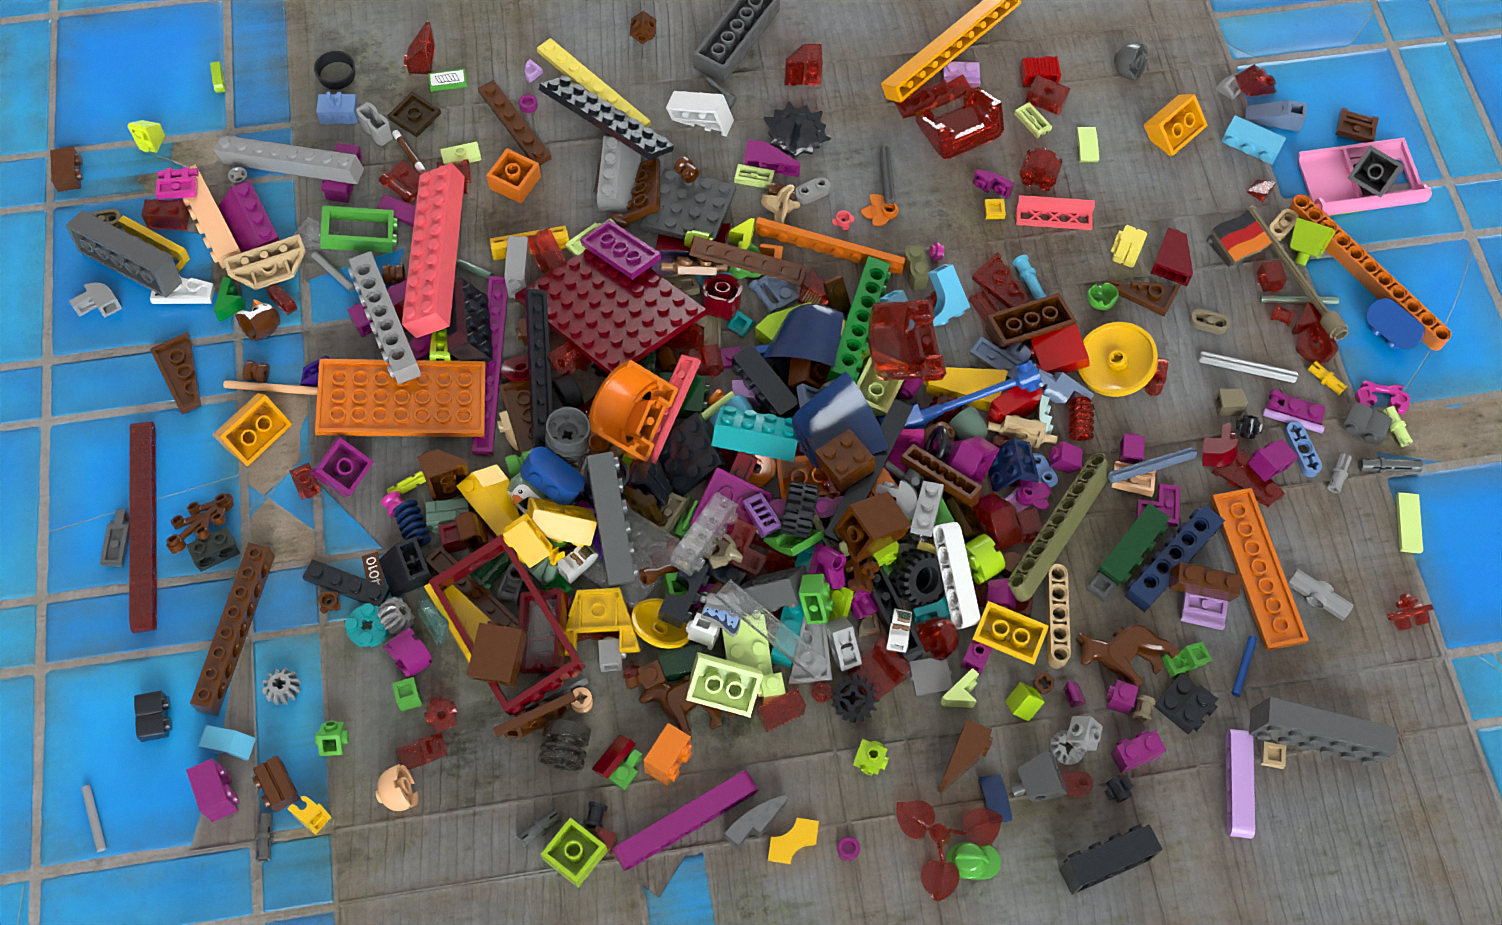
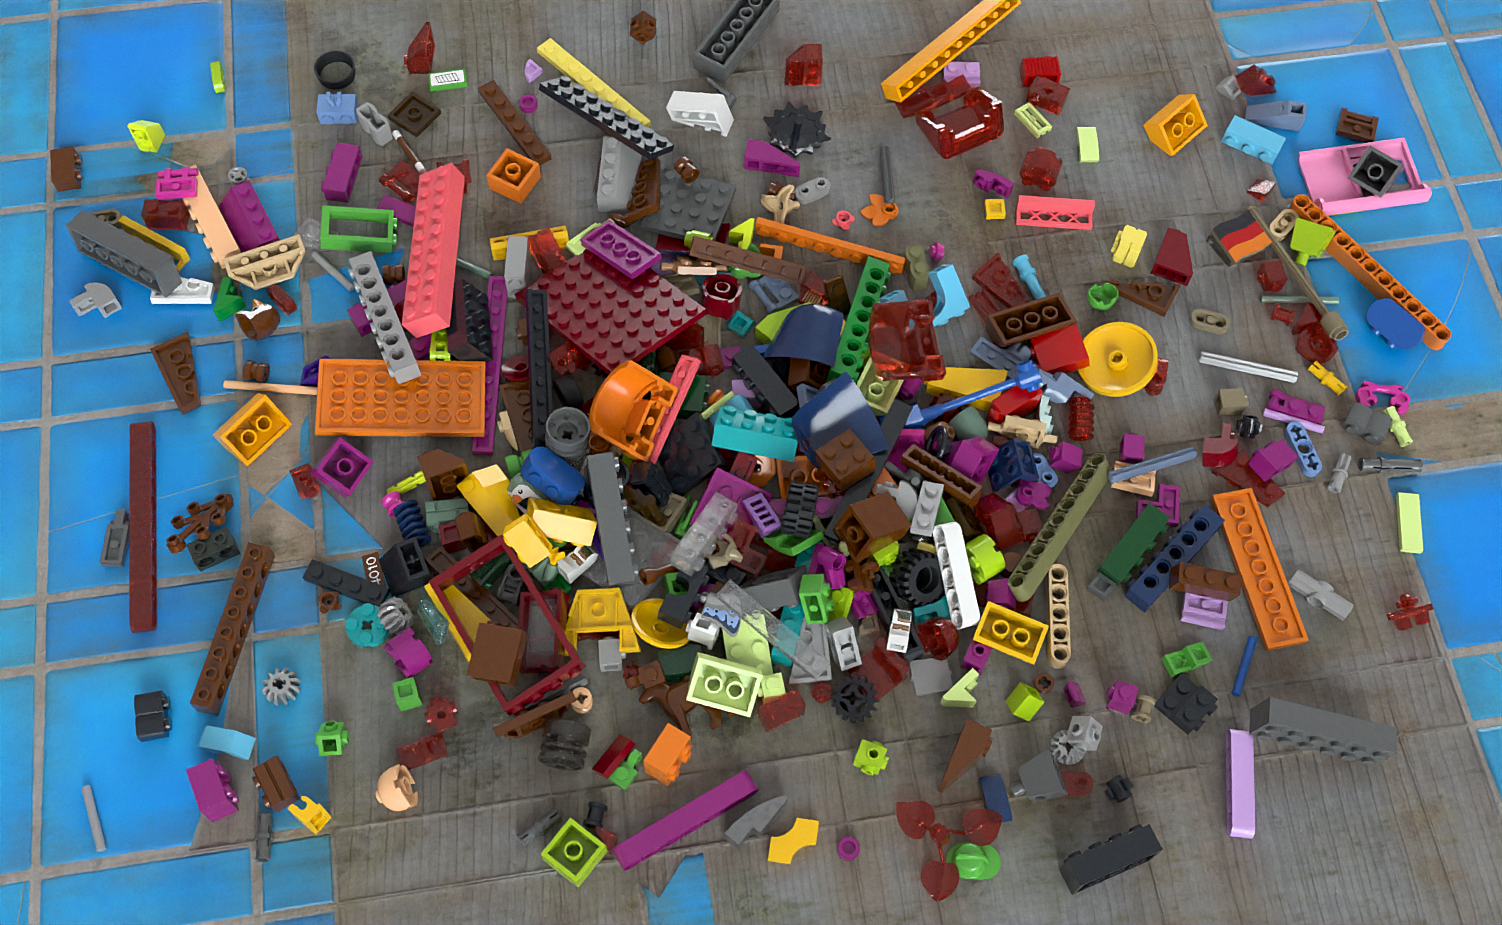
light grey brick [214,135,364,184] -> none
yellowish green plate [440,142,482,166] -> none
yellowish green tile [734,164,775,189] -> none
reddish brown animal [1075,624,1181,689] -> none
magenta brick [1111,730,1166,773] -> none
dark grey cylinder [1114,42,1148,80] -> none
tan plate [1260,741,1286,769] -> none

